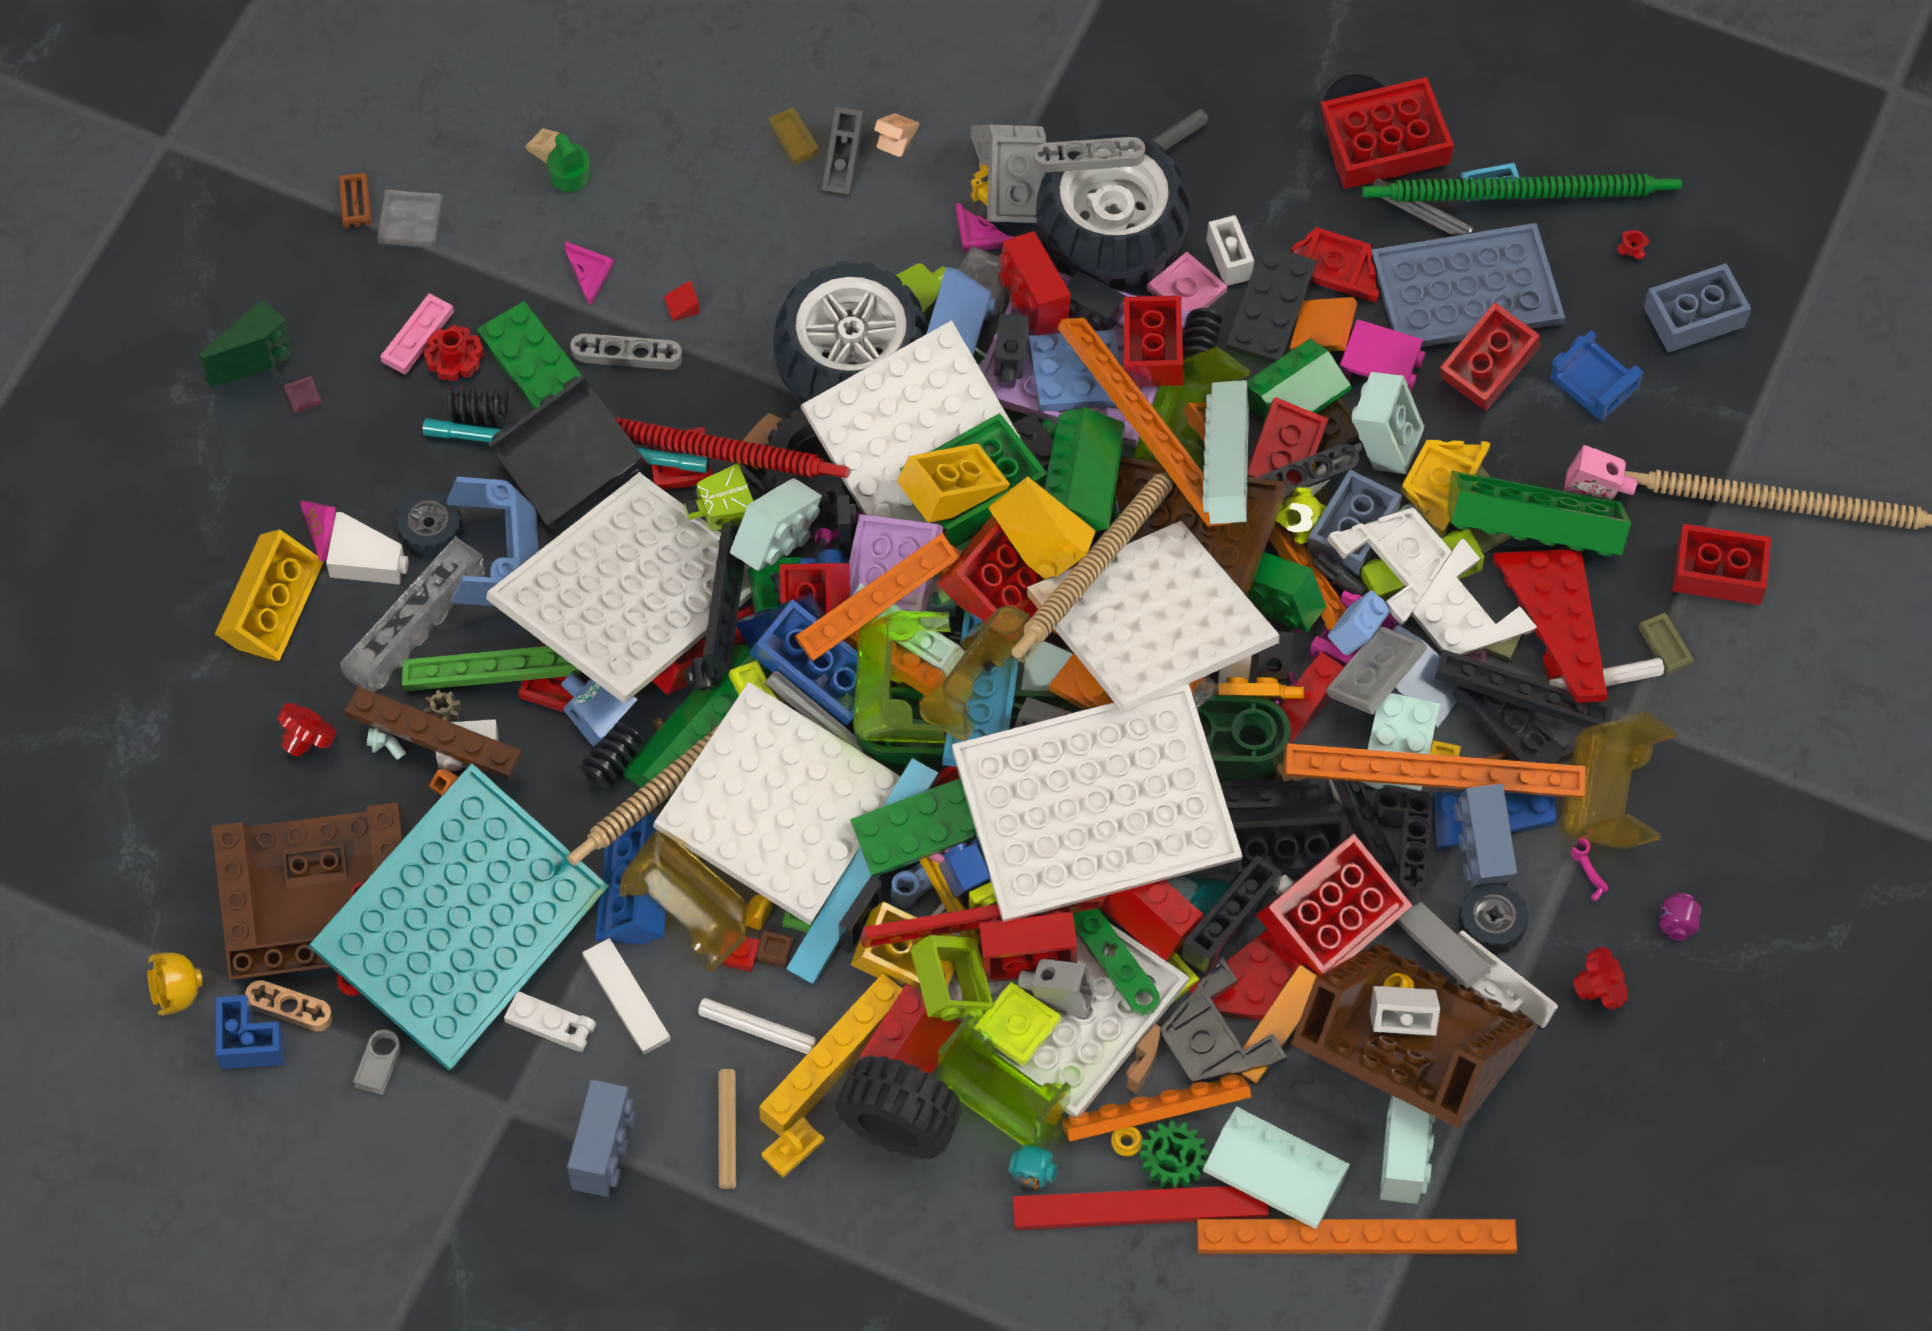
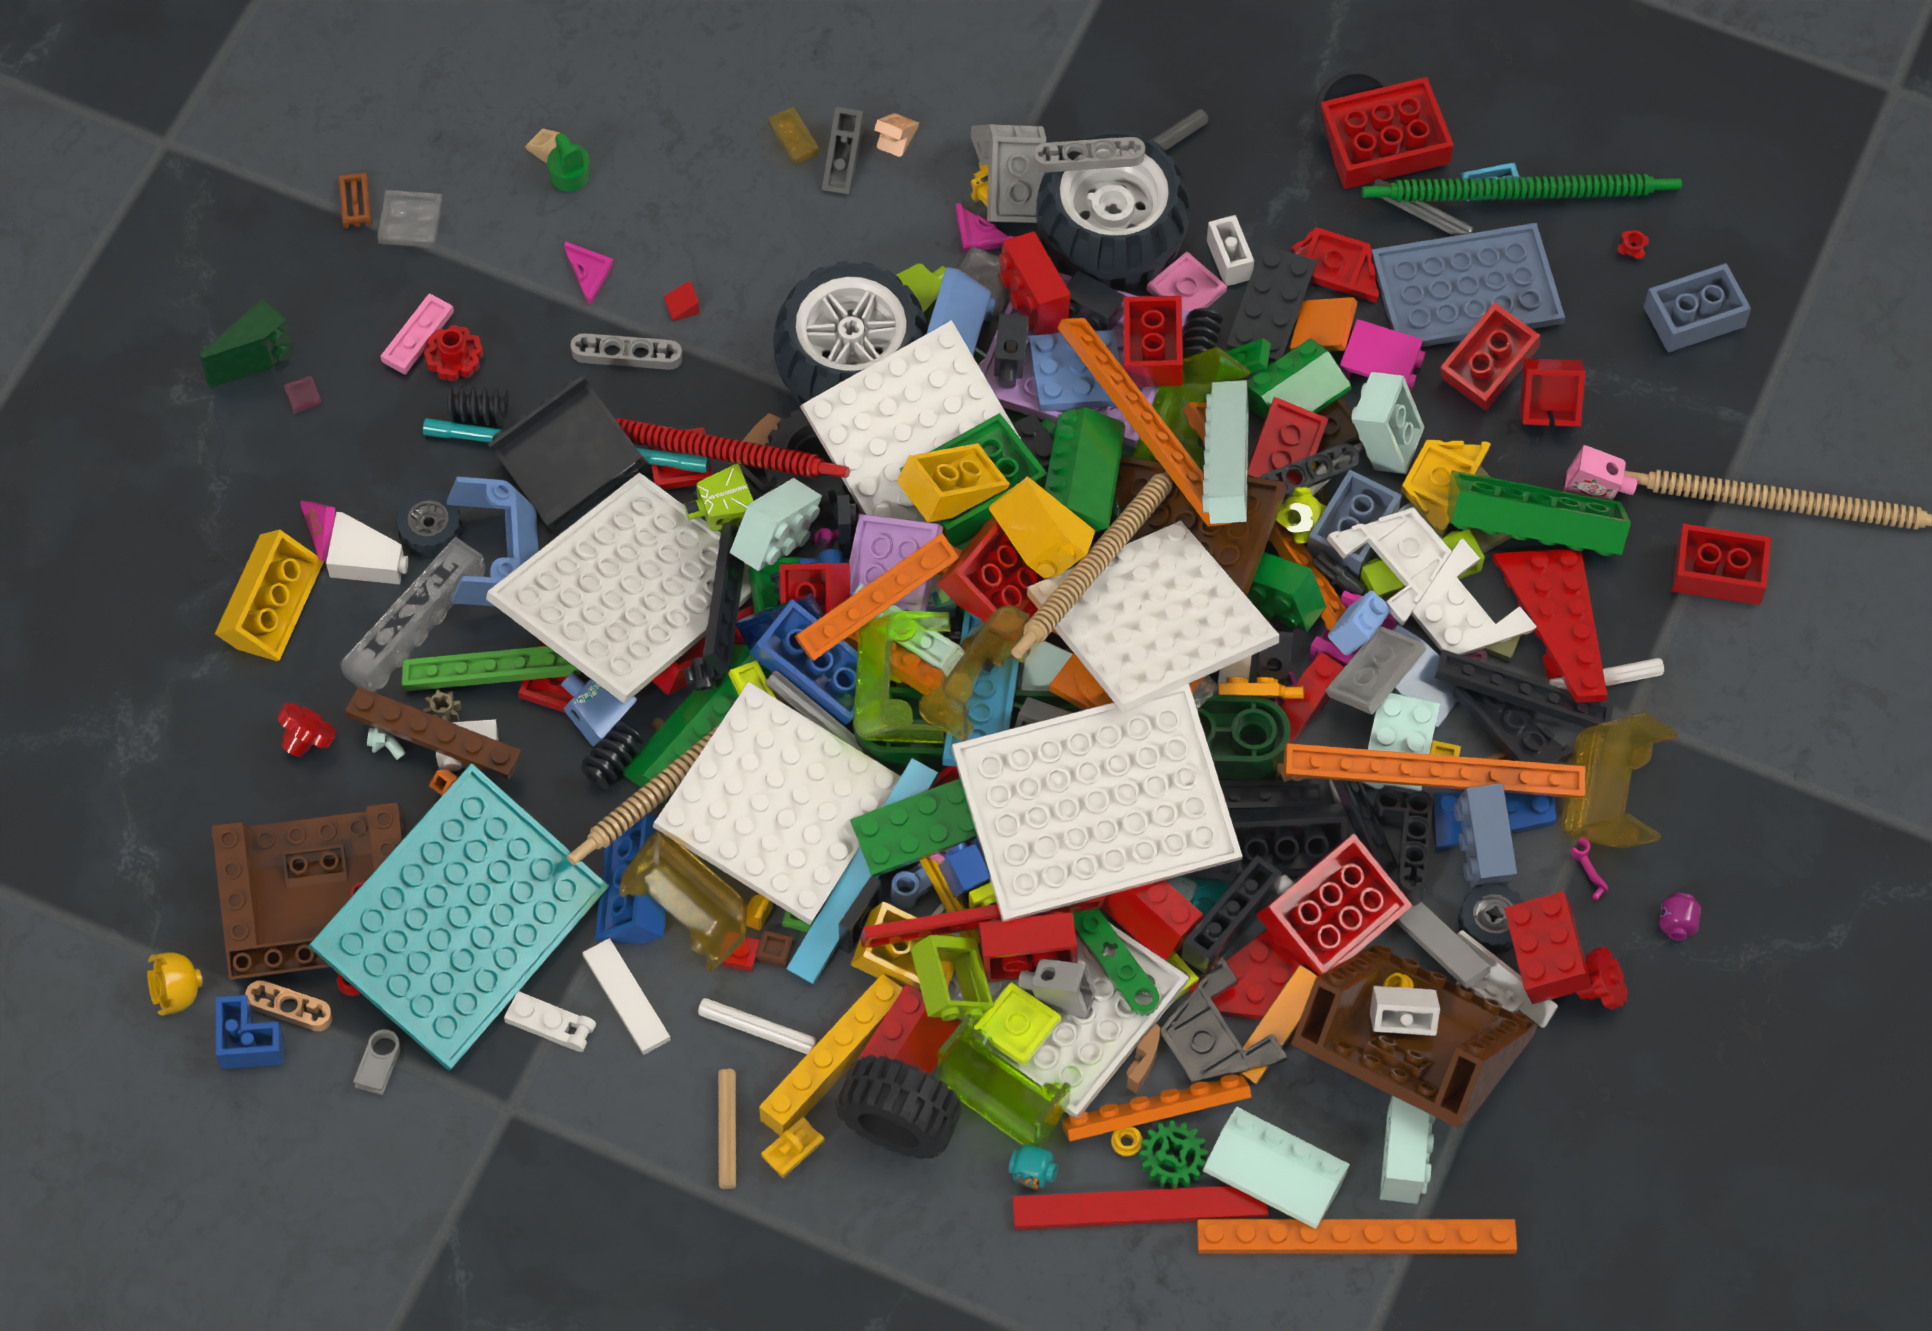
green plate [476,301,582,410] -> none
sand blue brick [567,1080,636,1197] -> none
blue panel [1550,330,1644,421] -> none
olive tile [1638,612,1694,676] -> none
none -> green plate [1217,338,1271,382]
none -> red brick [1504,891,1592,1005]
none -> red piece [1519,358,1585,426]

